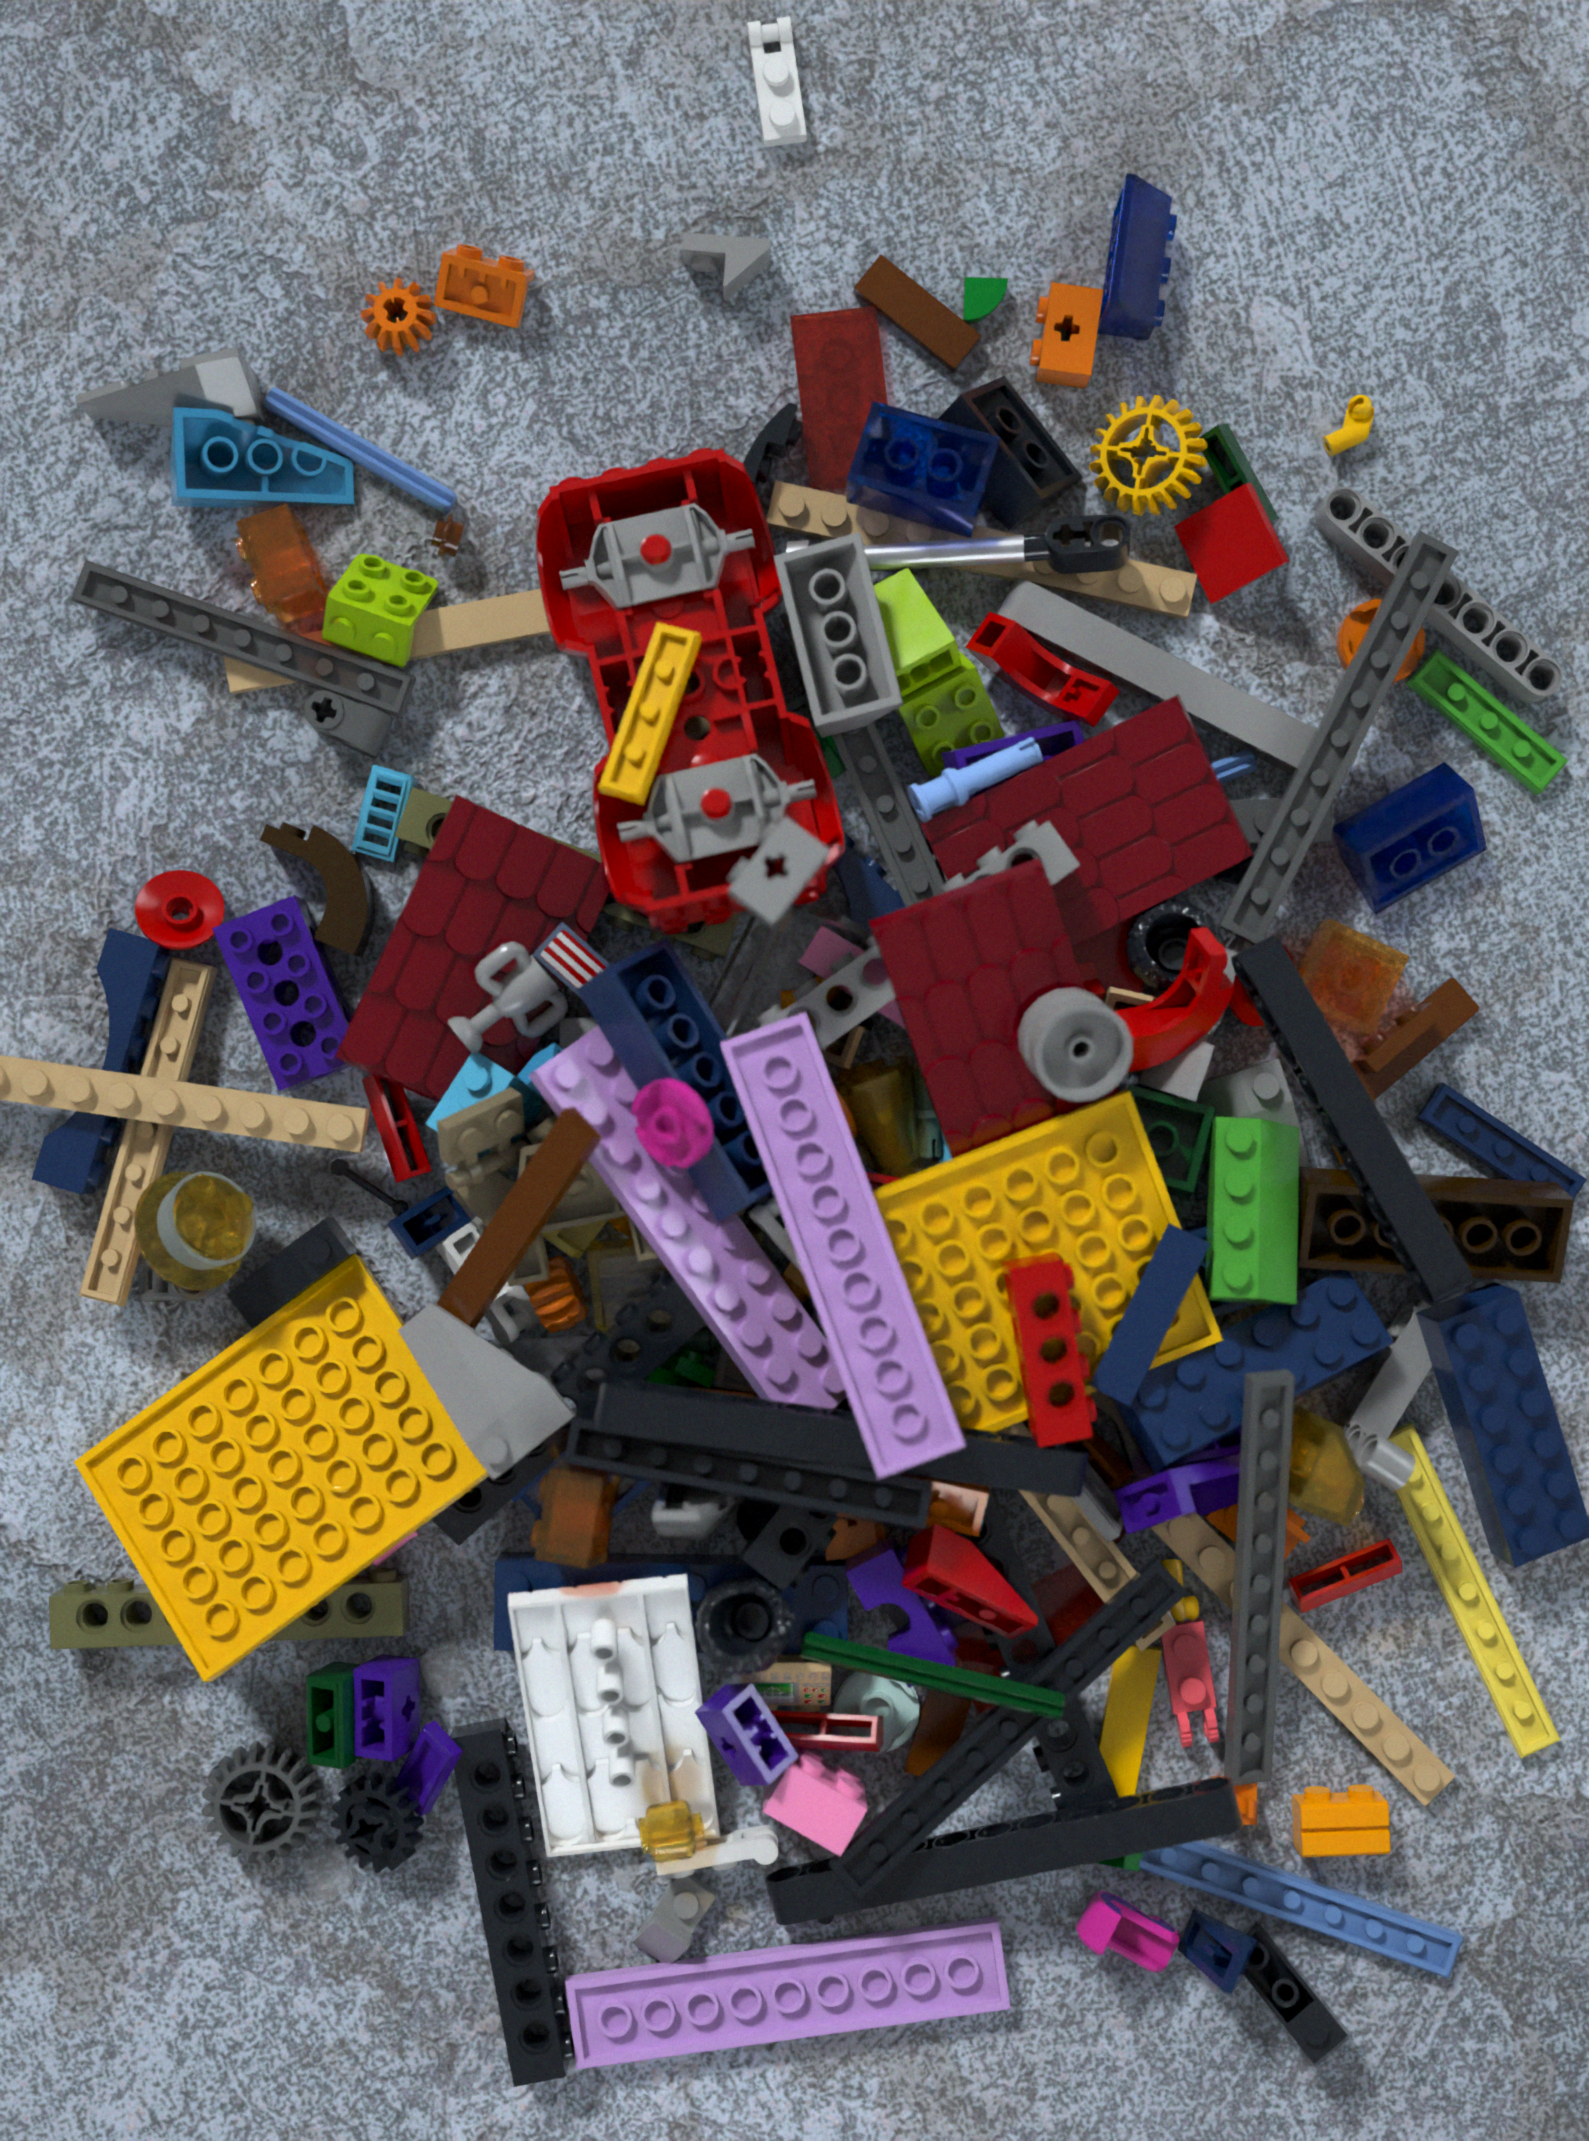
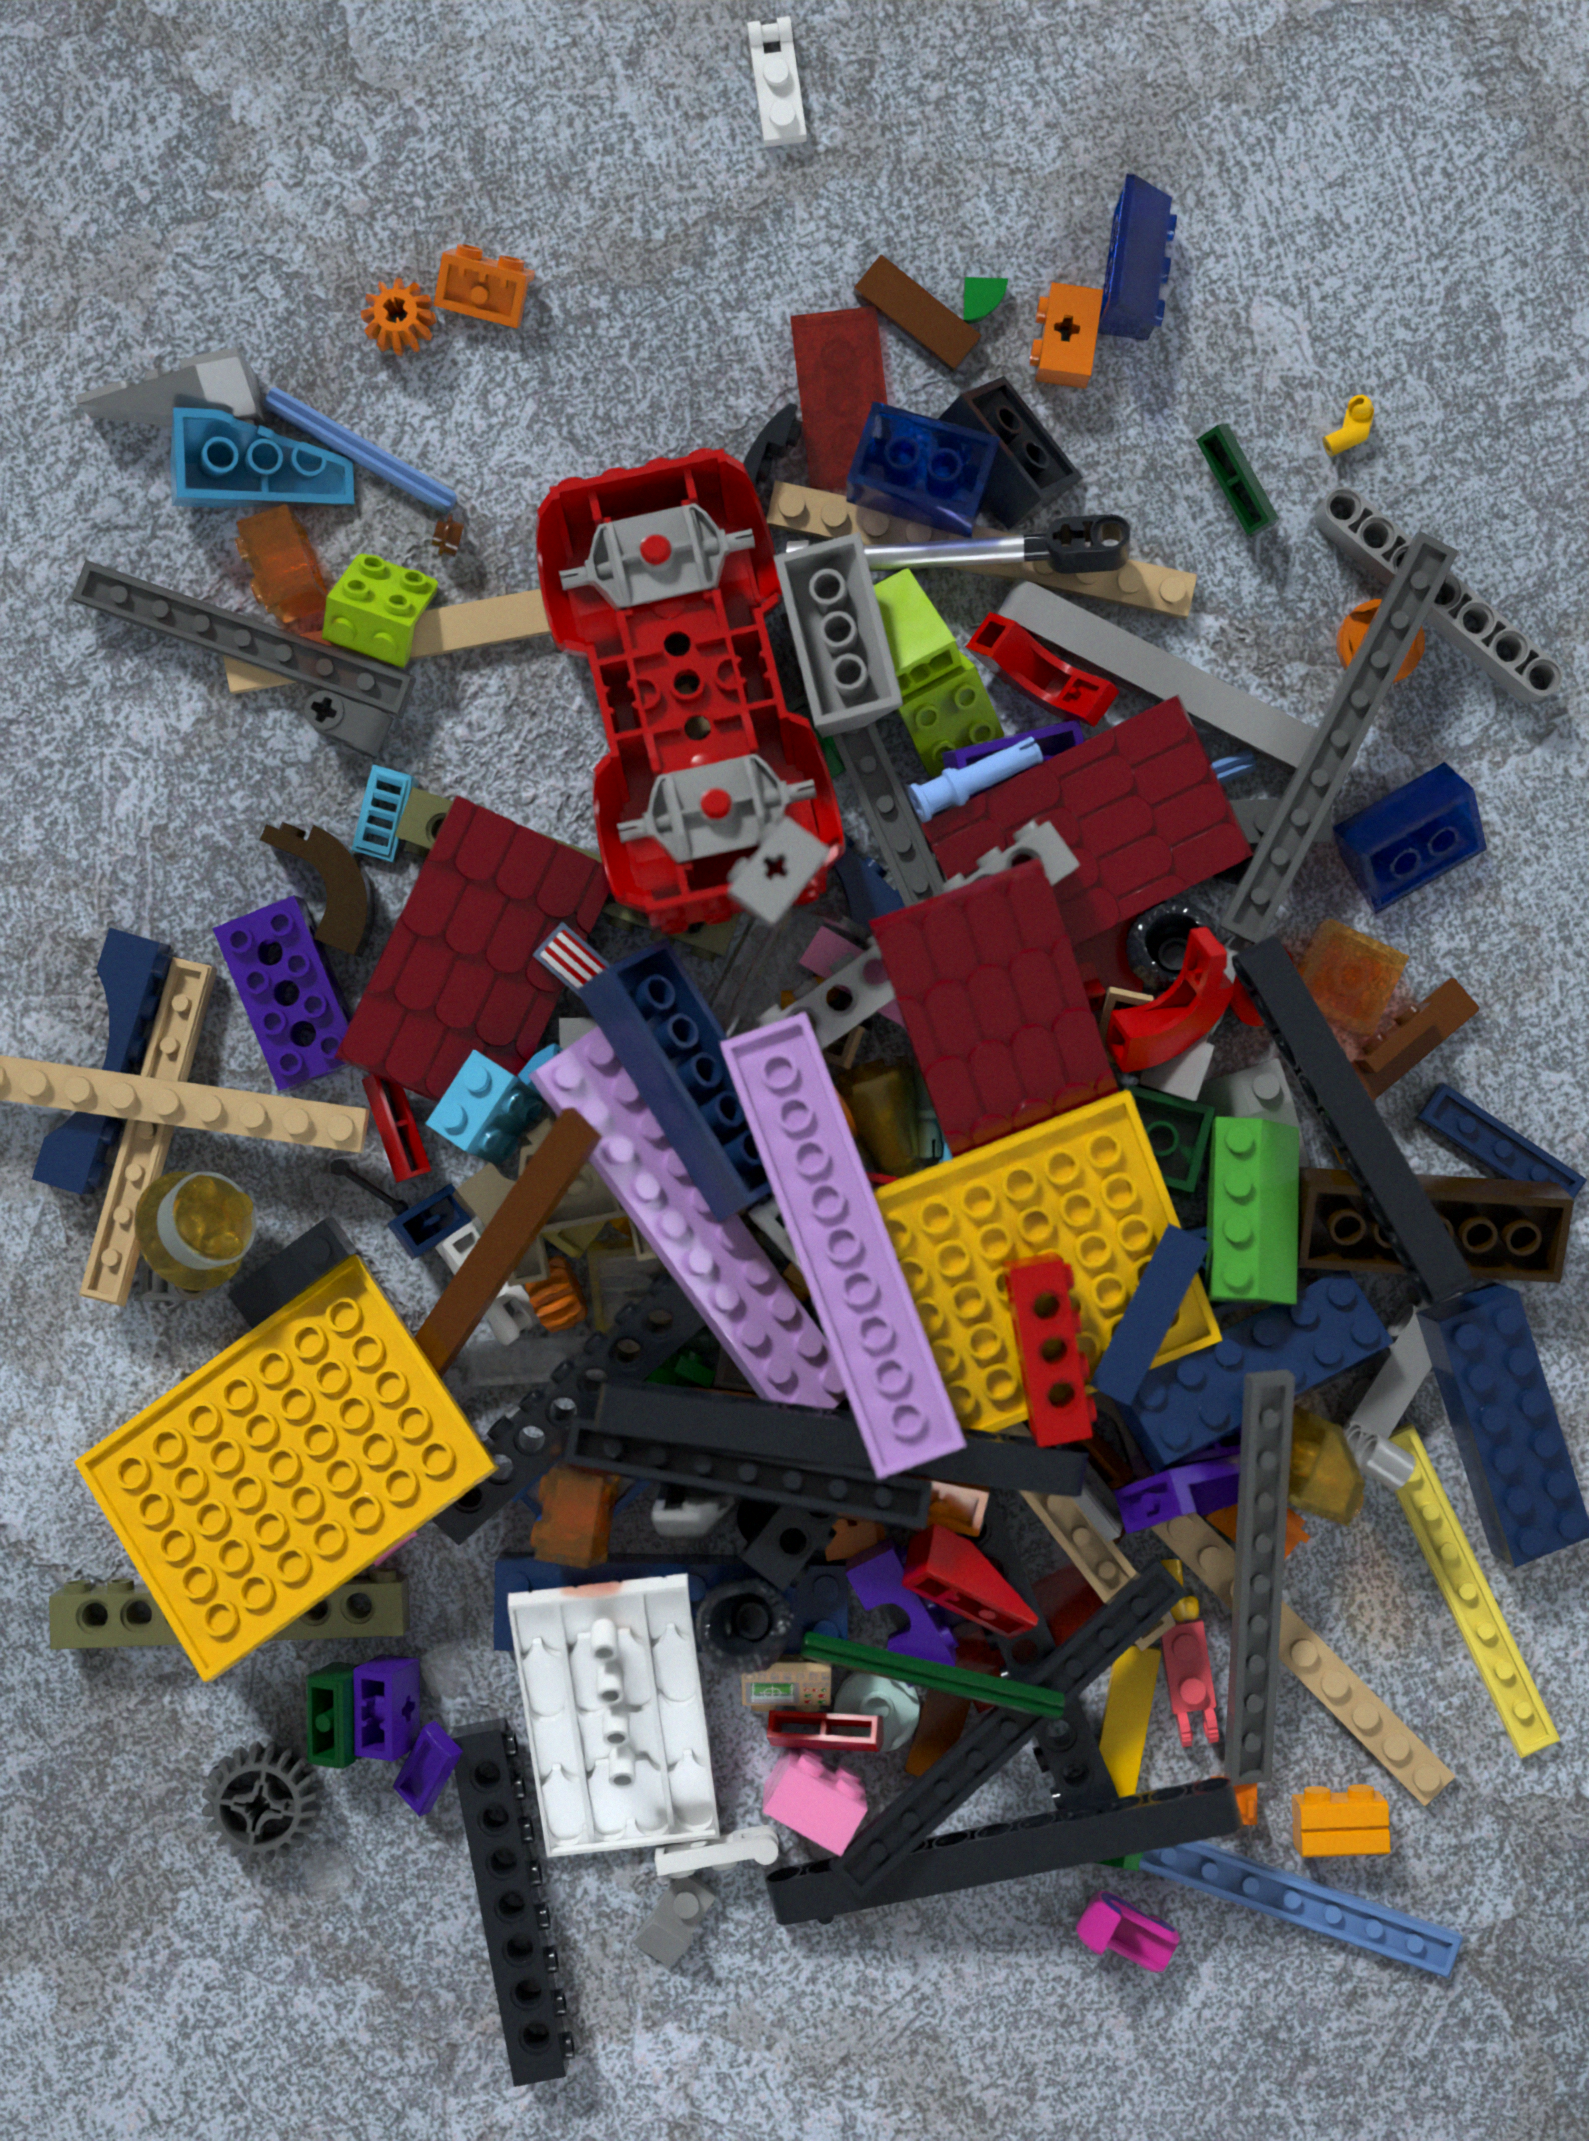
red dish [135,870,225,950] -> none
black gear [331,1772,425,1873] -> none
light grey wedge [398,1302,576,1480] -> none
dark tan plate [437,1087,527,1191] -> none
light grey piece [448,941,568,1055] -> none
lavender plate [565,1916,1011,2070] -> none
yellow tile [598,622,702,805] -> none
dark pink tile [632,1078,713,1169] -> none
clear yellow head [639,1799,705,1864] -> none
light grey slope [682,232,771,301] -> none
dark purple brick [694,1682,799,1786] -> none
light grey wheel [1018,987,1132,1102] -> none
yellow gear [1089,395,1208,517] -> none
red tile [1173,483,1290,604] -> none
dark blue slope [1177,1909,1257,1994] -> none
black slope [1244,1924,1353,2065] -> none
red piece [1286,1538,1403,1613] -> none
bright green tile [1405,648,1568,795] -> none

